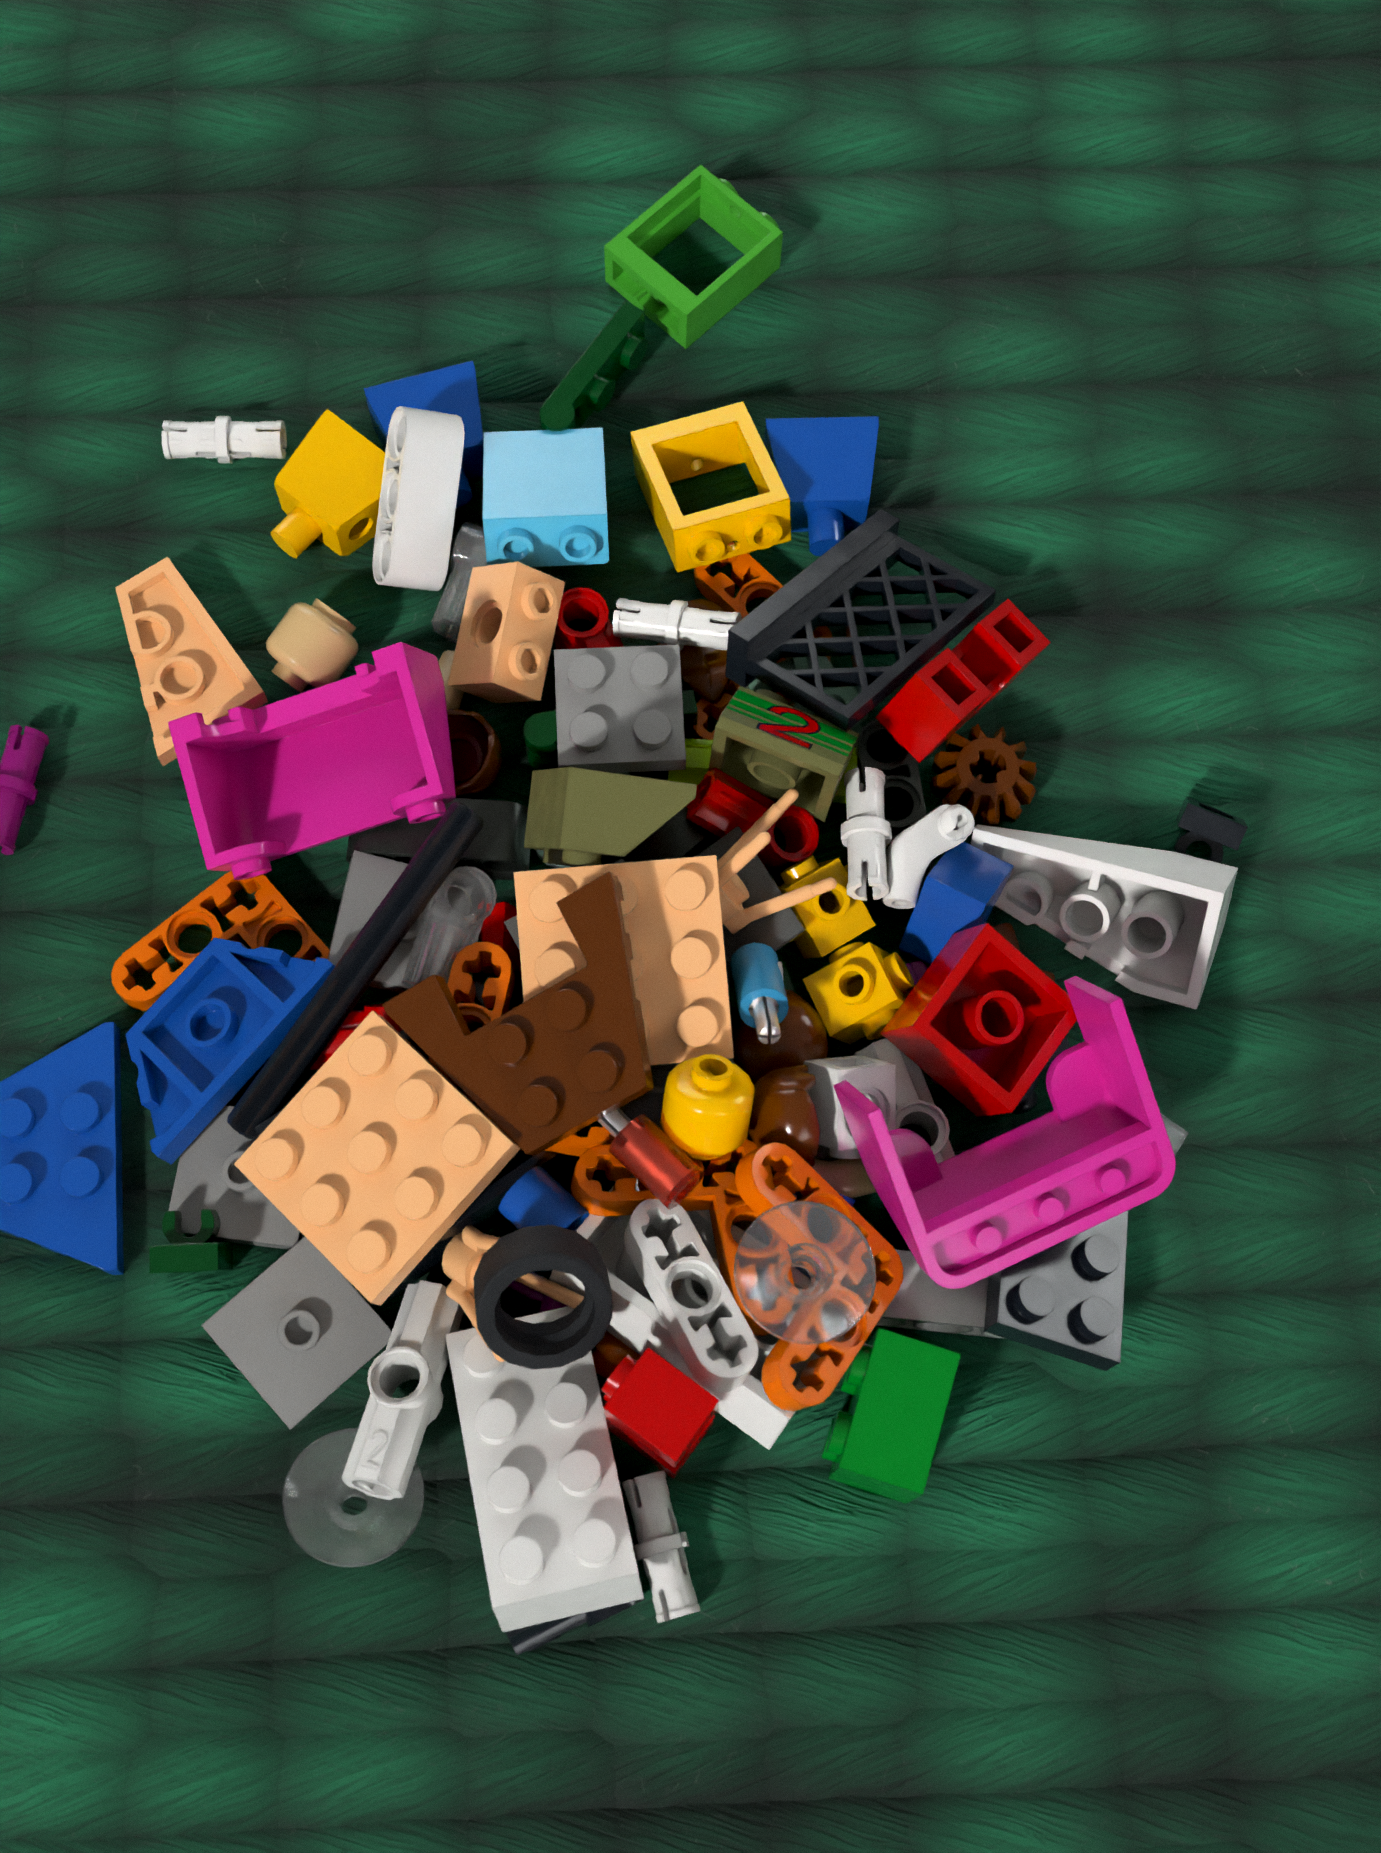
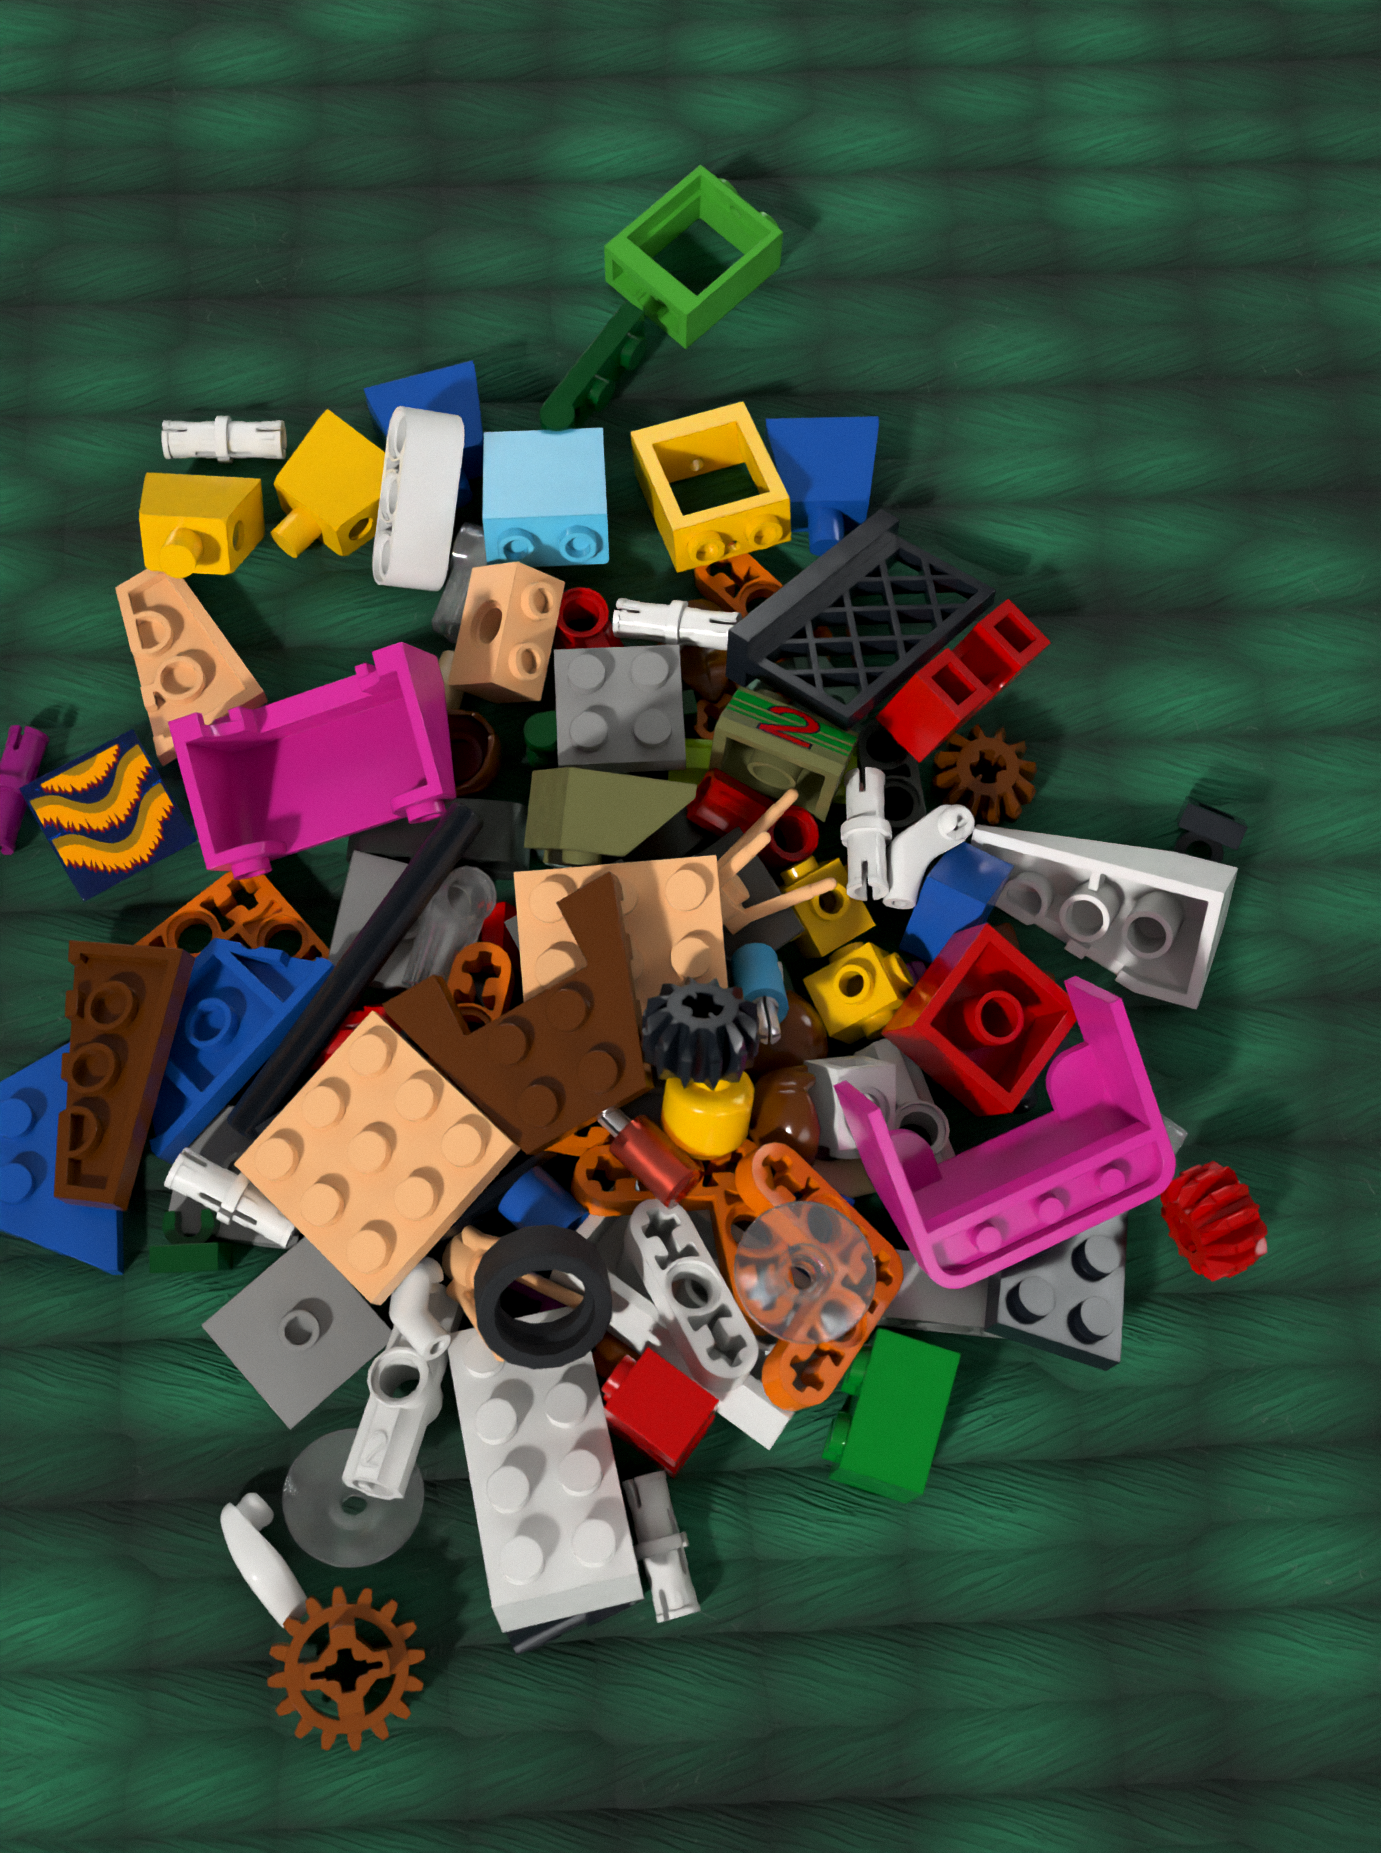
tan head [266,598,359,693] -> none
none -> slope [19,728,197,902]
none -> reddish brown wing [54,940,195,1211]
none -> yellow torso [139,472,265,578]
none -> white pin [164,1147,297,1248]
none -> white arm [220,1493,307,1628]
none -> dark orange gear [267,1585,425,1751]
none -> white arm [389,1256,451,1361]
none -> black gear [641,976,760,1091]
none -> red gear [1160,1161,1268,1282]

